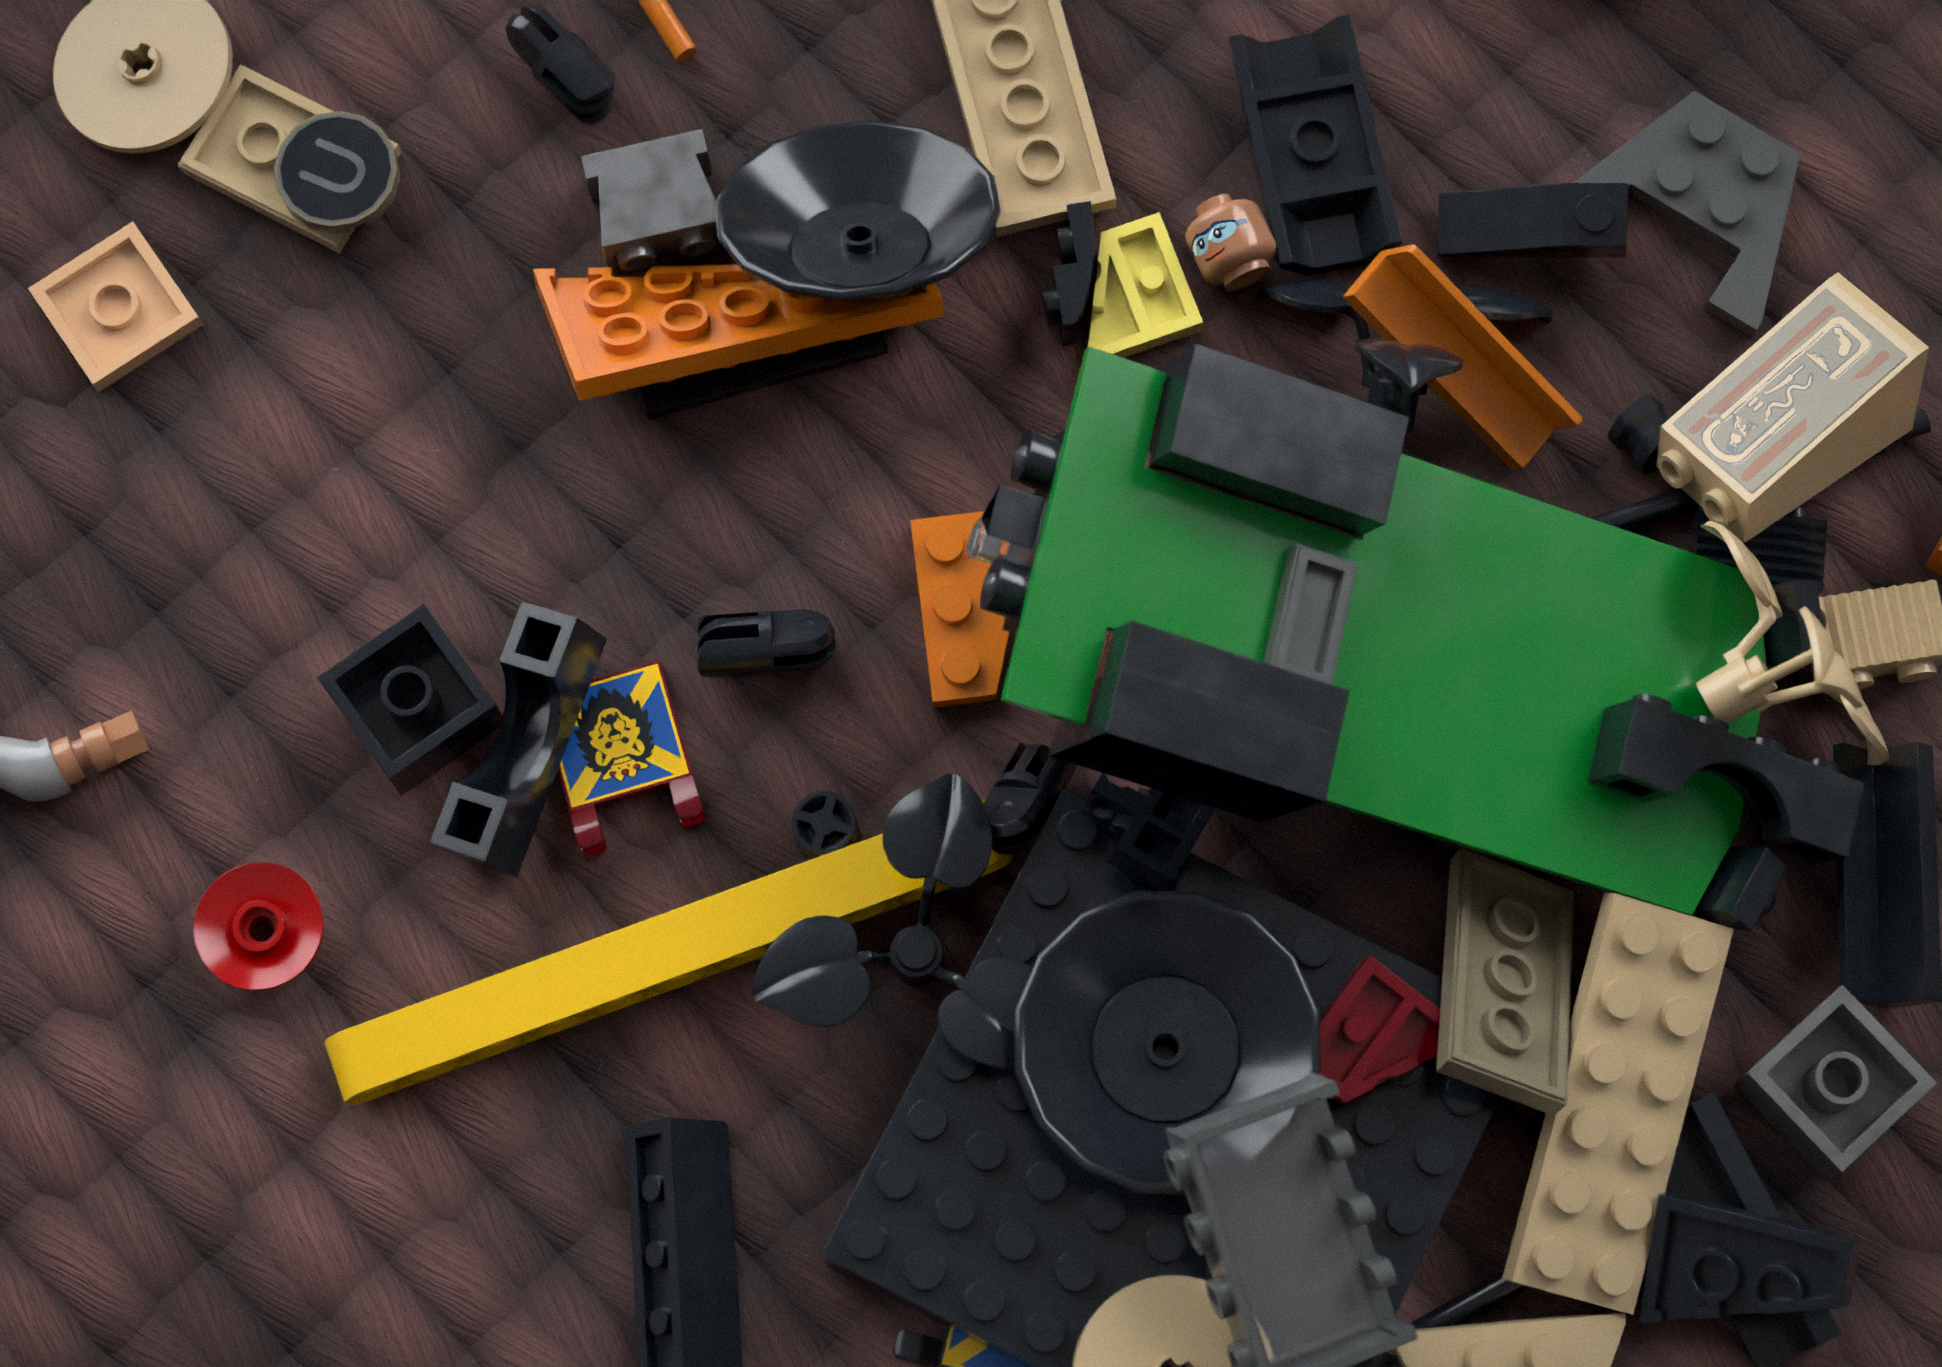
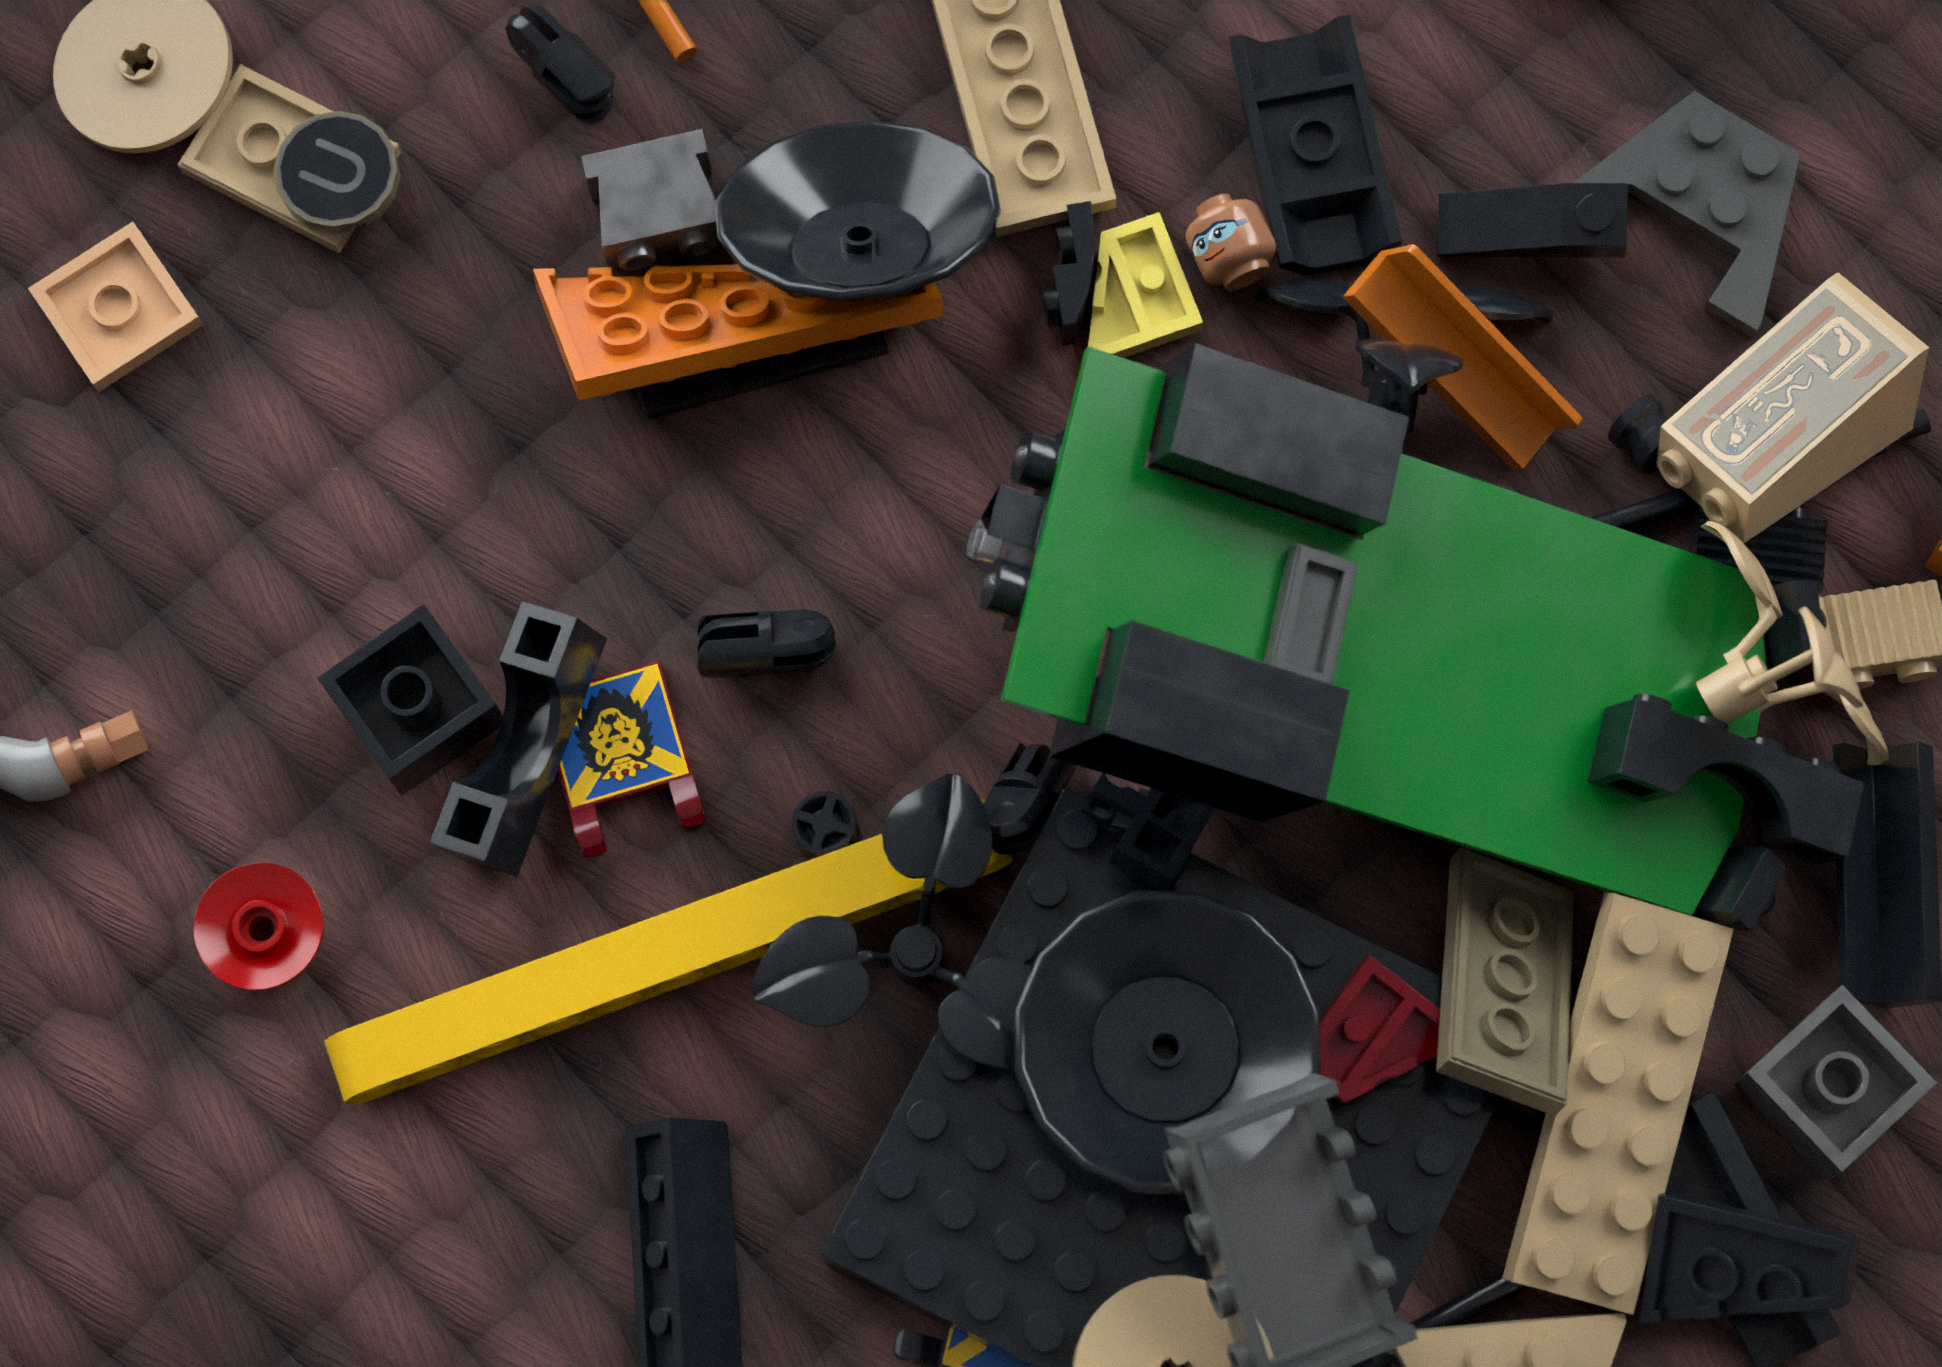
orange wing [910,511,1010,708] -> none

